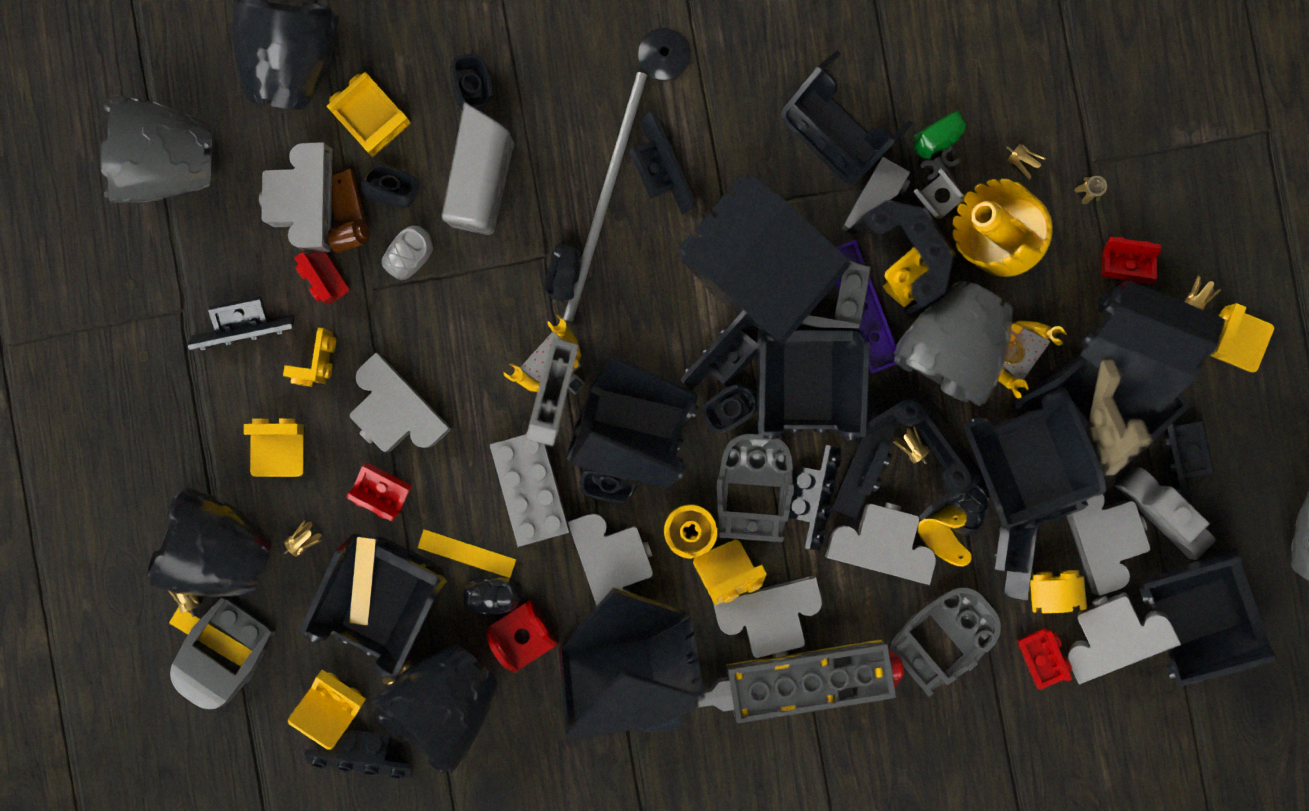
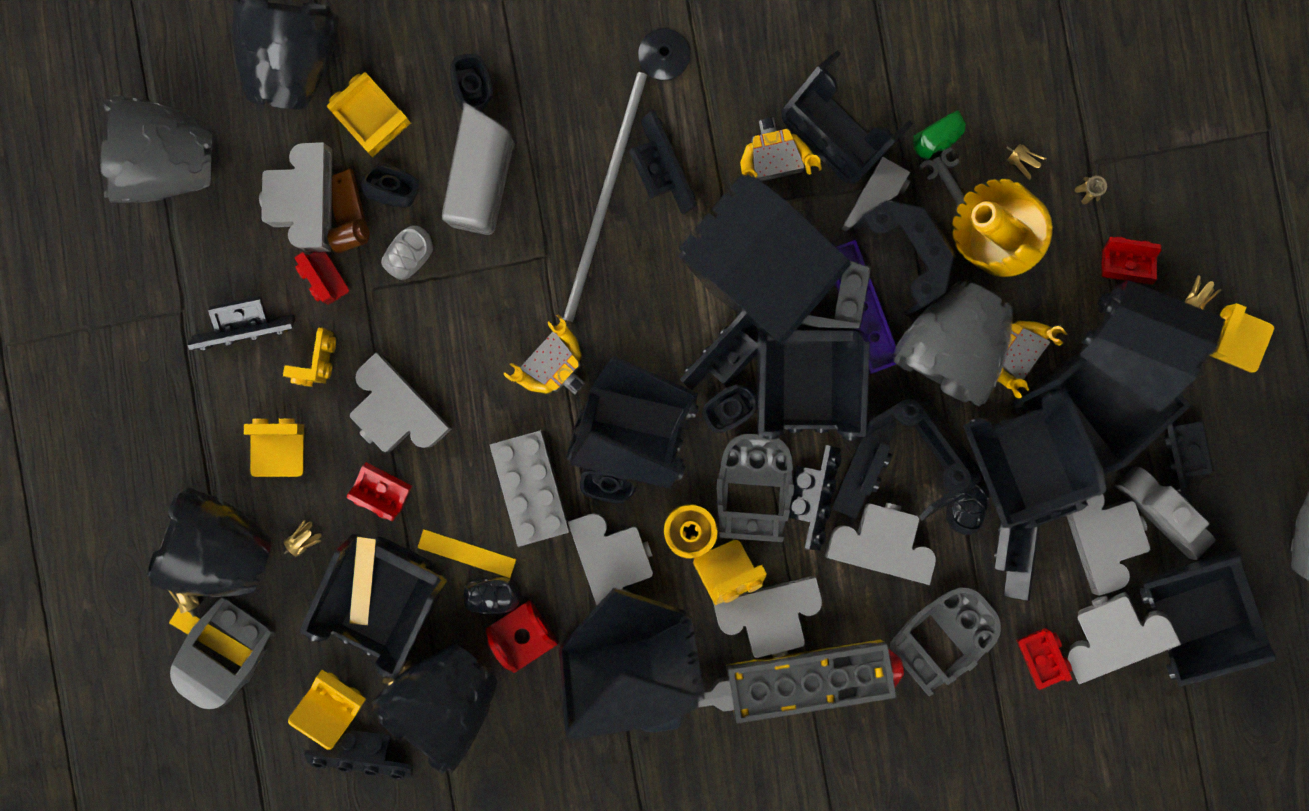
light grey brick [526,338,578,446] -> none
black piece [544,243,581,302] -> none
yellow bracket [883,247,929,307] -> none
pearl gold piece [893,425,930,464] -> none
light grey piece [913,169,965,220] -> none
yellow piece [917,504,972,566] -> none
clear yellow bush [1004,340,1025,365] -> none
yellow brick [1030,570,1087,613] -> none
dark tan wing [1086,360,1151,475] -> none
none -> torso [740,118,822,181]

